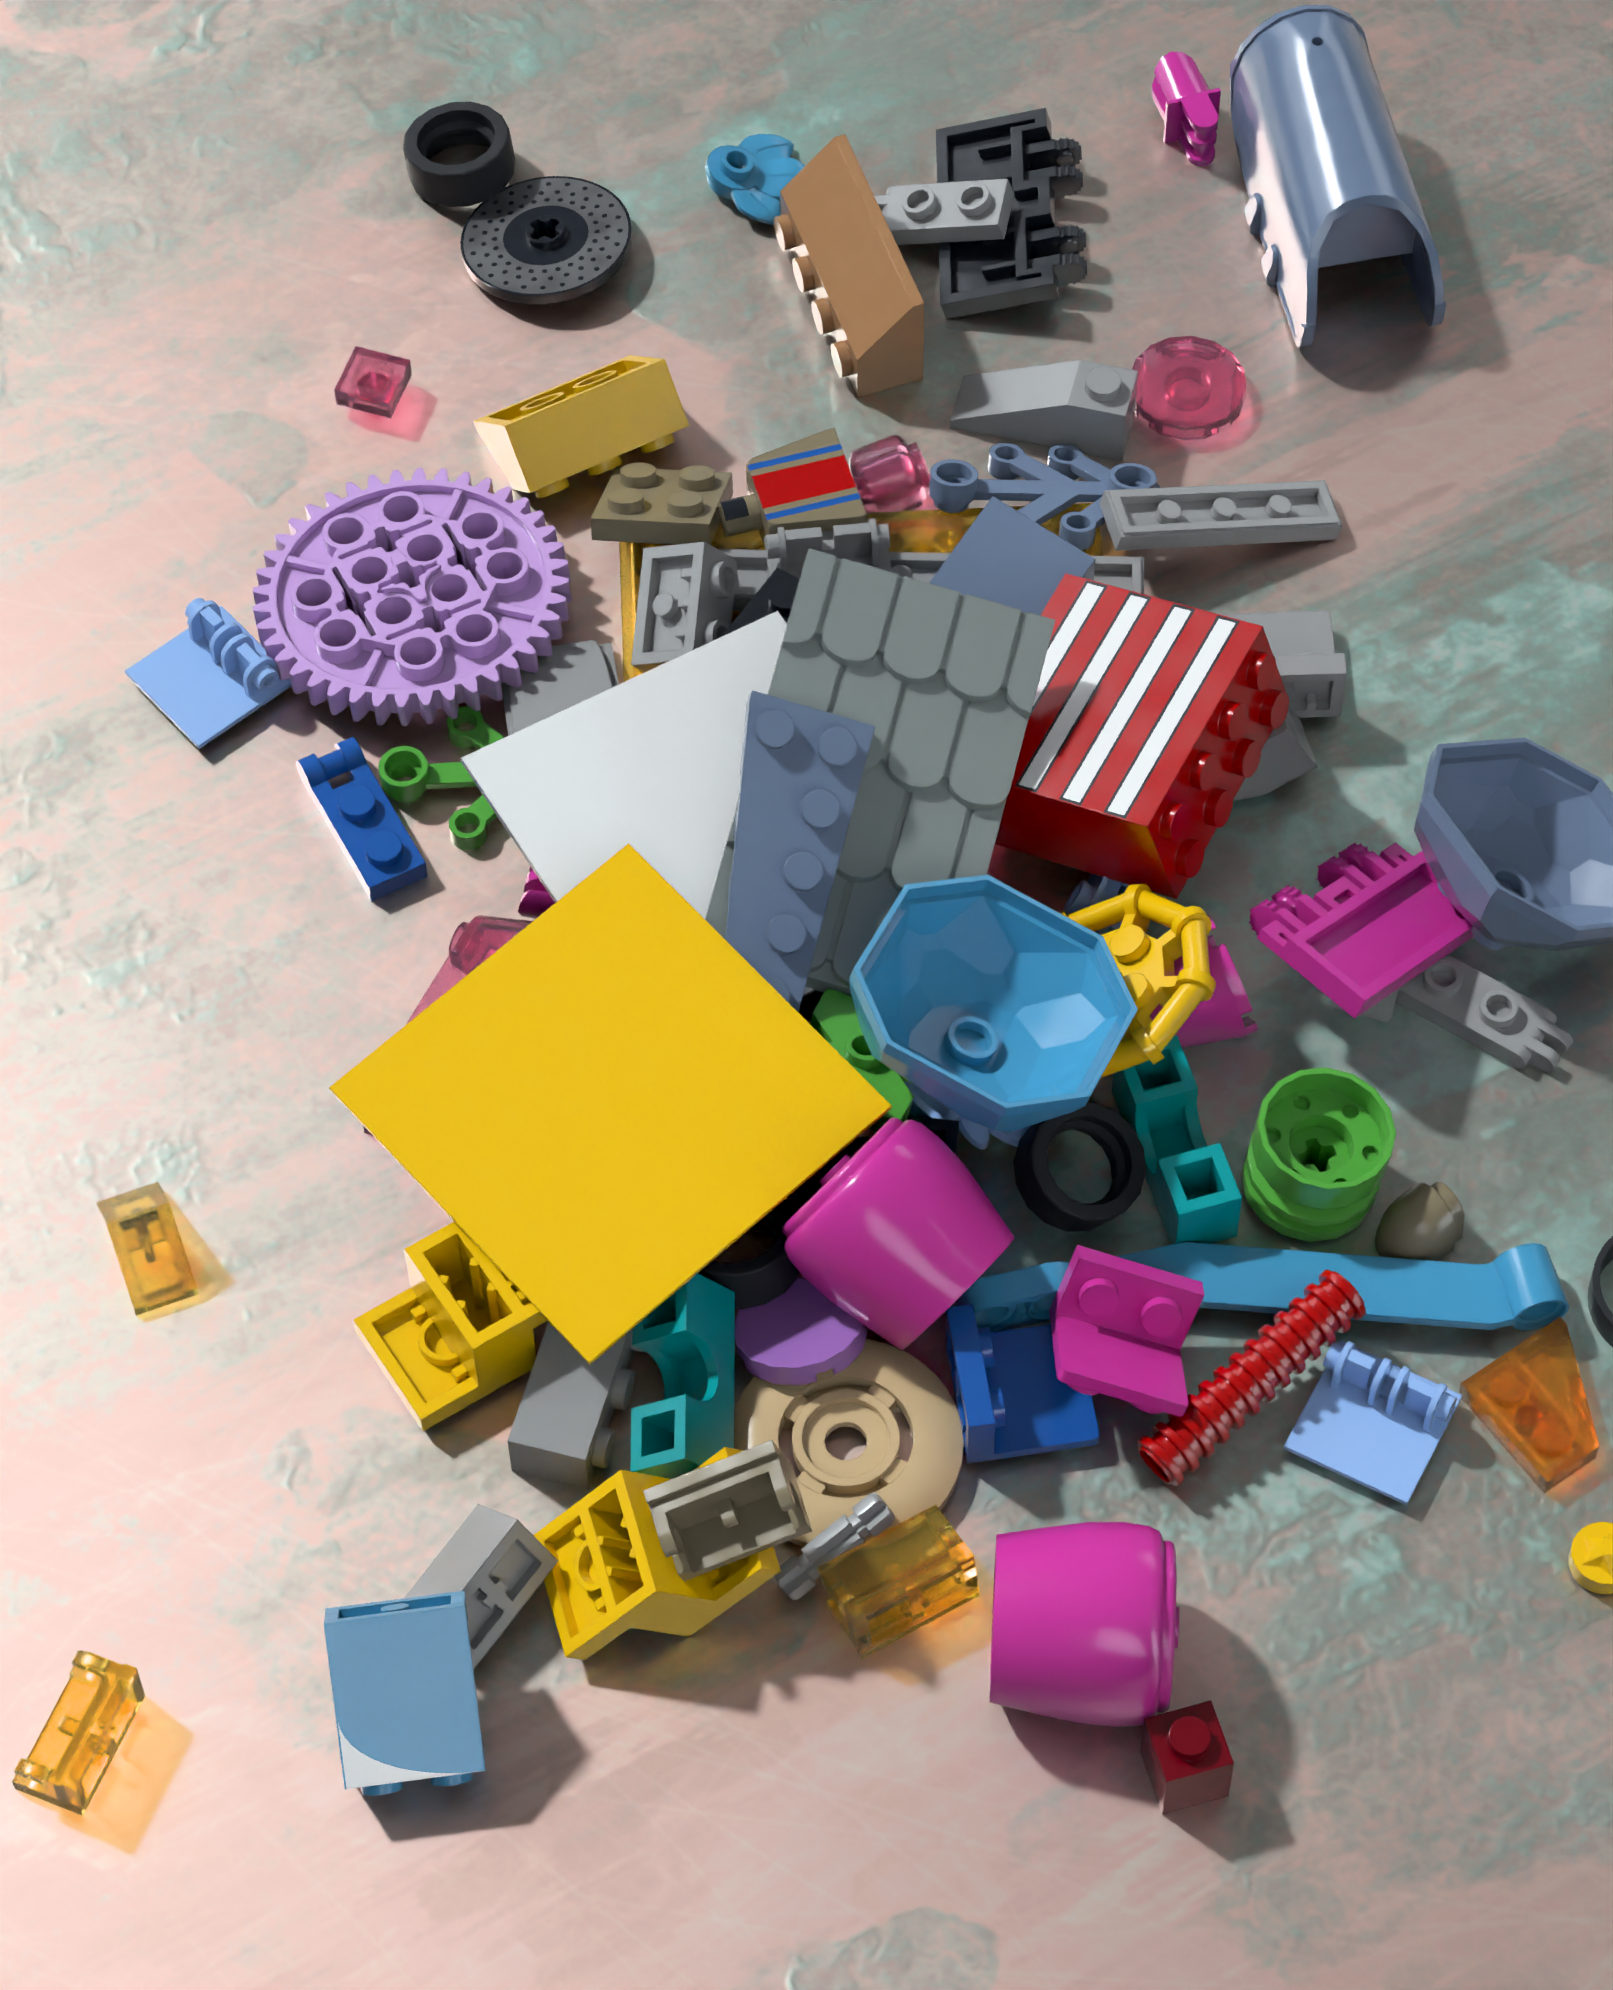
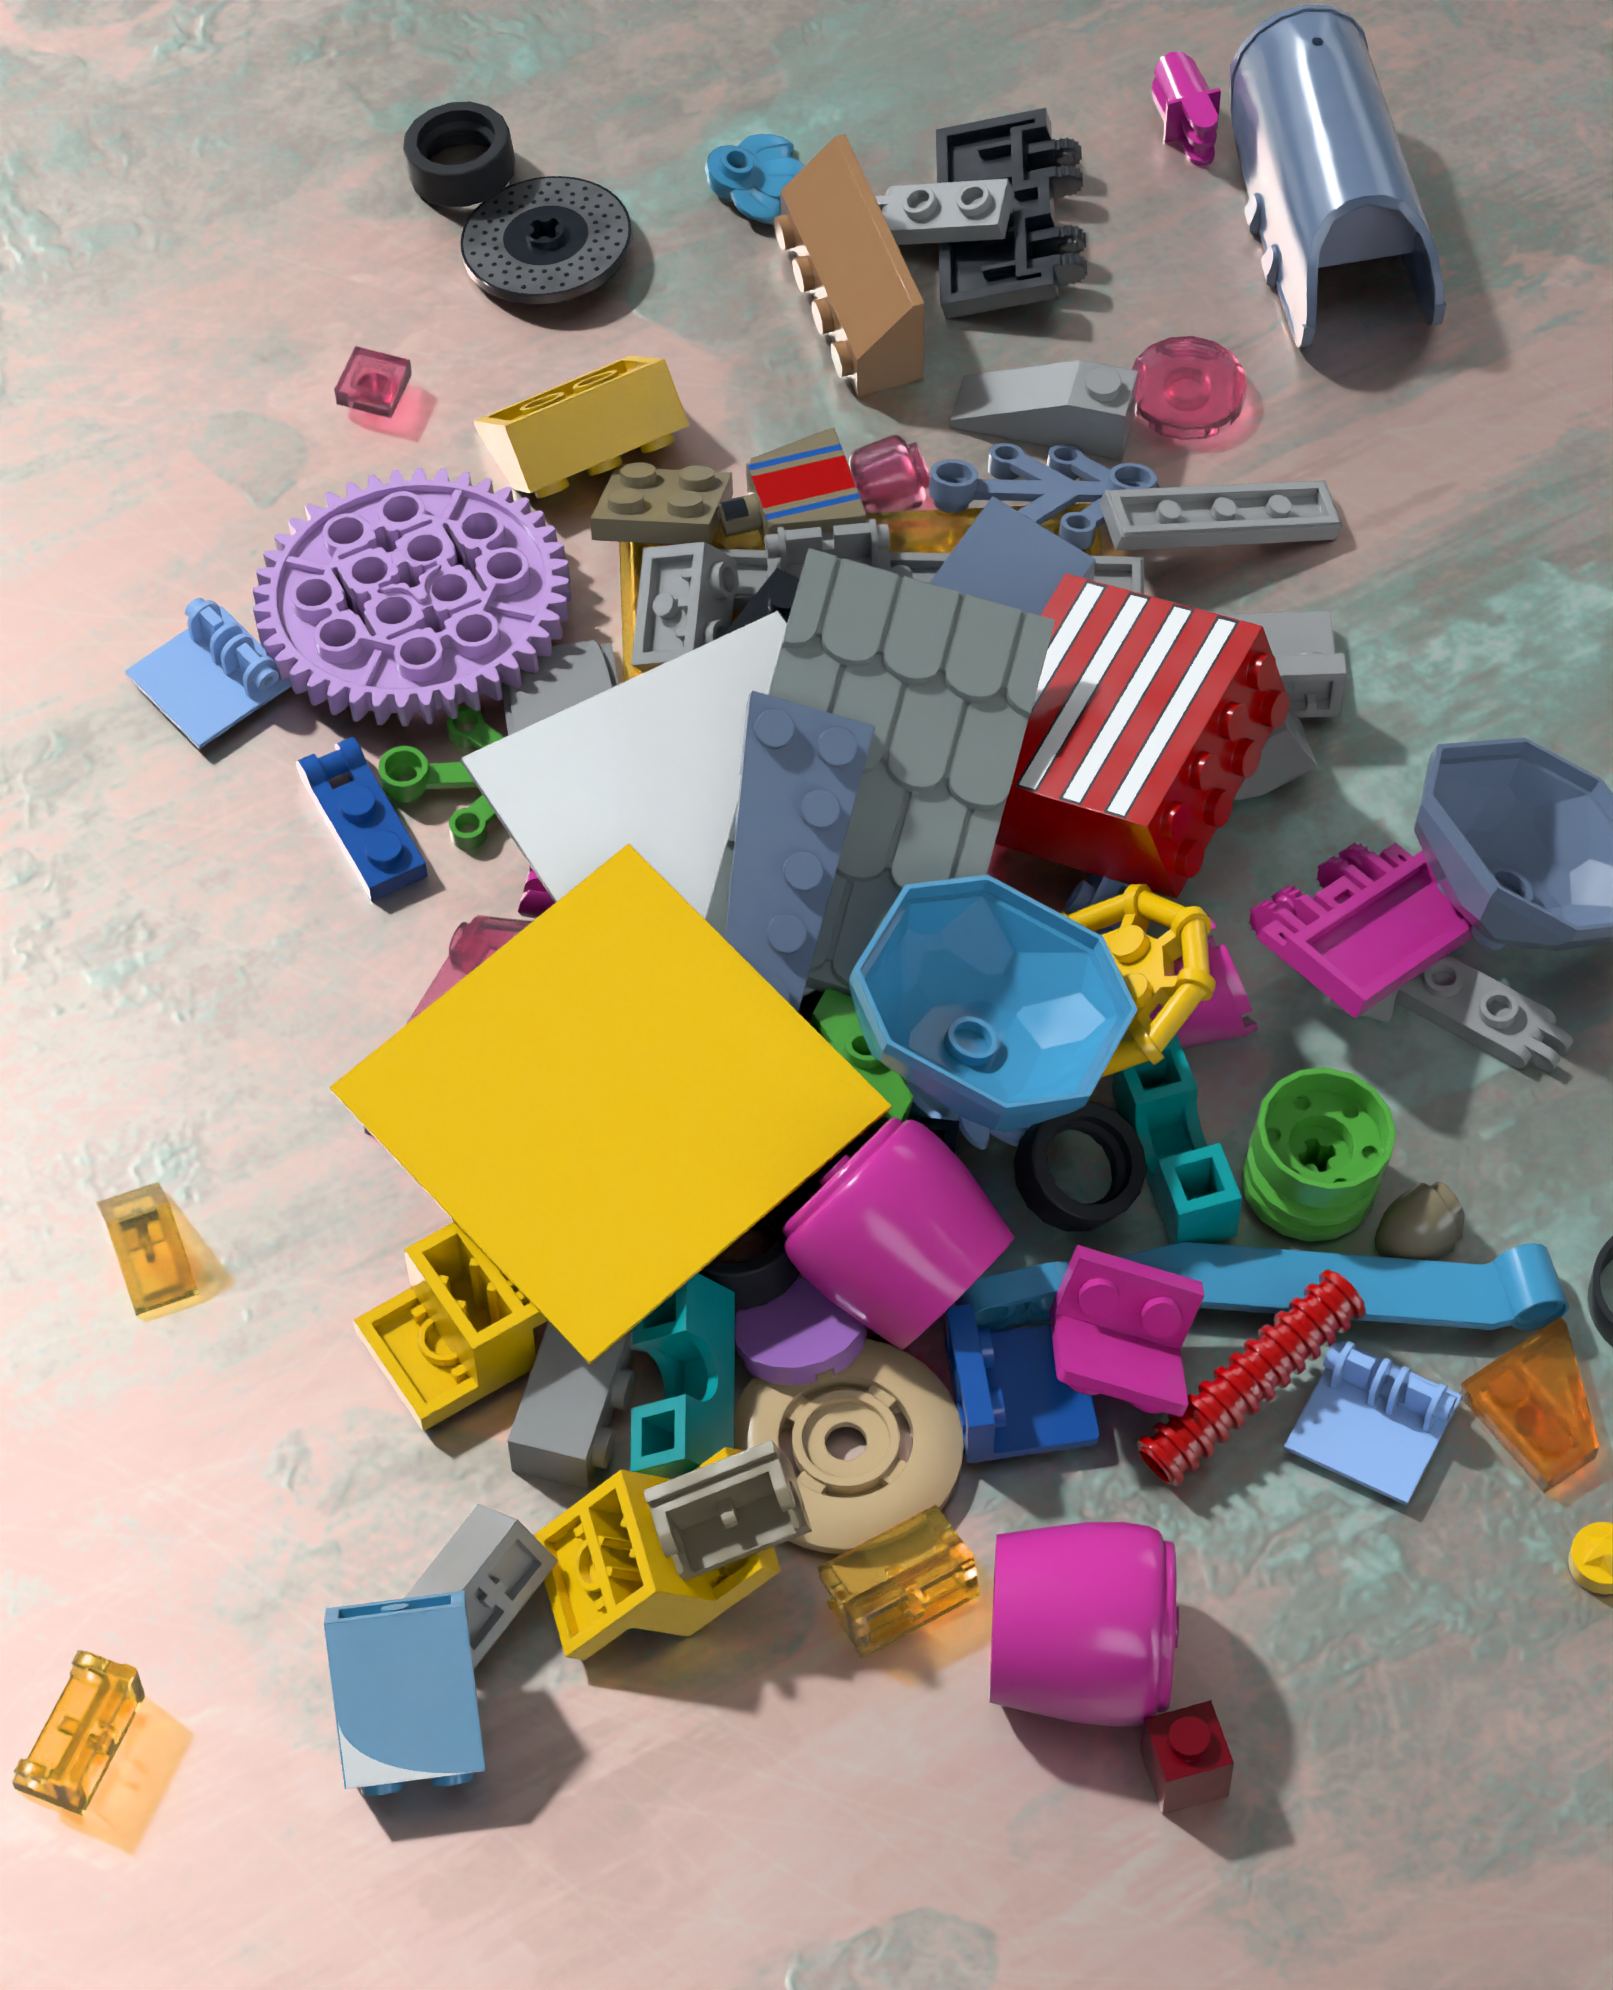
light grey axle [774,1493,895,1600] -> none

